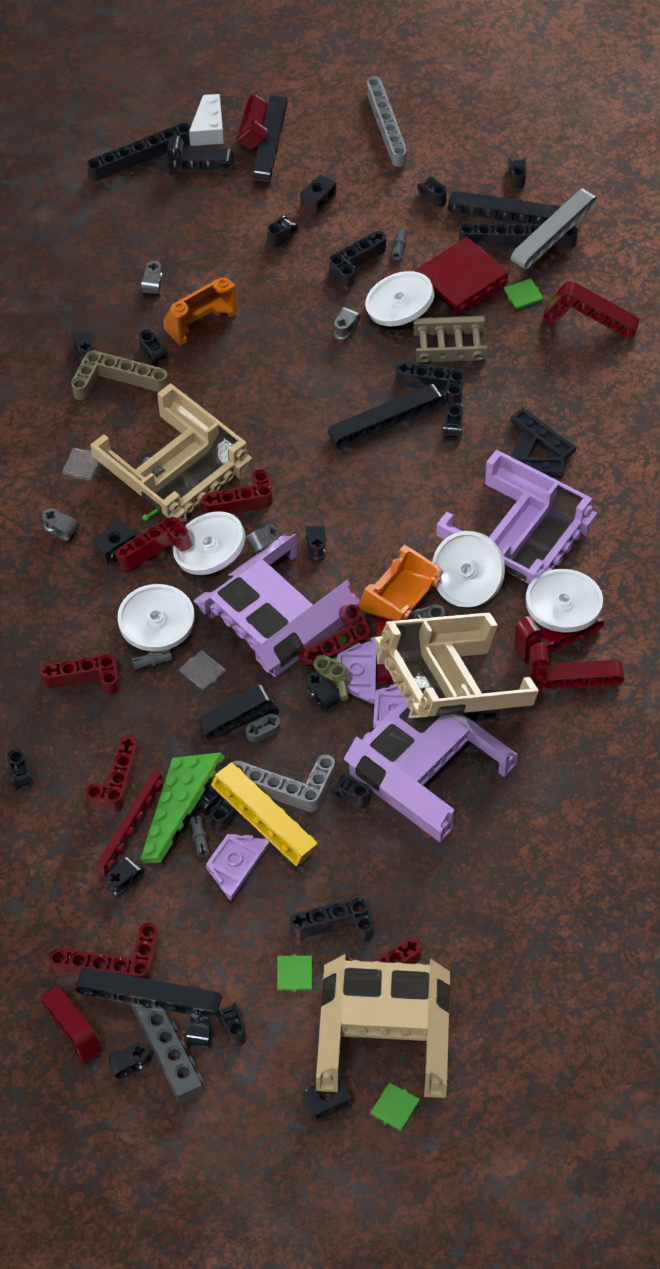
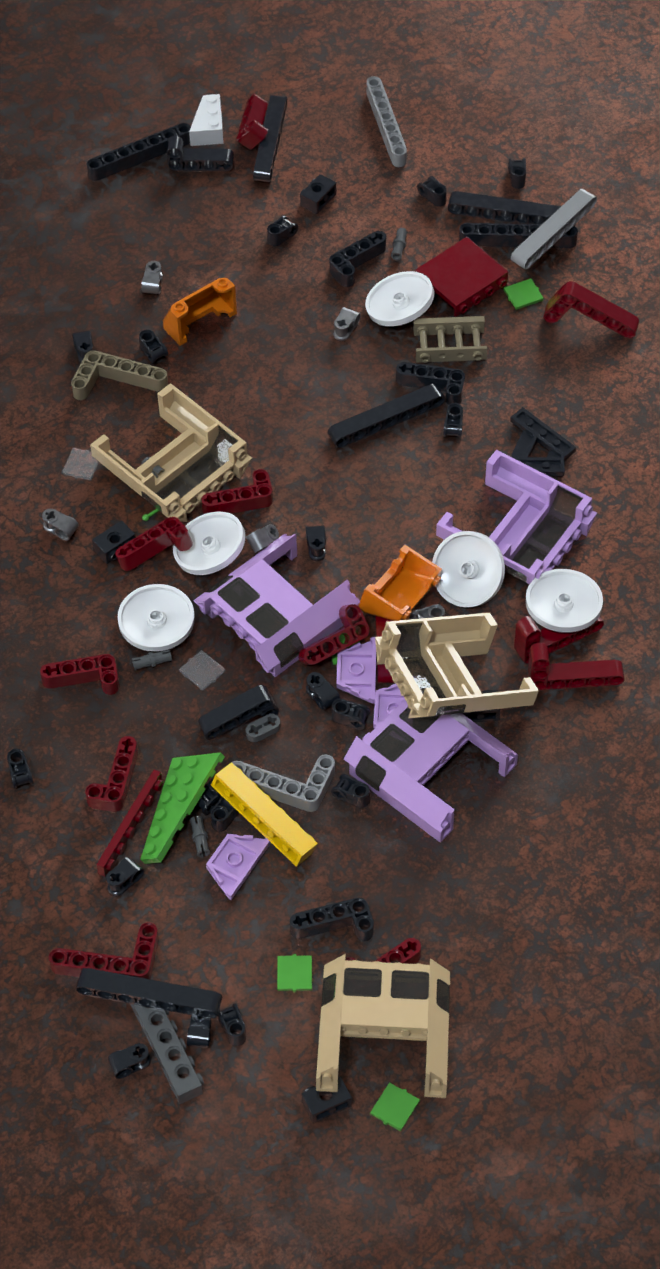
dark red beam [40,986,102,1064] -> none
olive beam [314,655,351,701] -> none
none -> black piece [331,699,370,730]

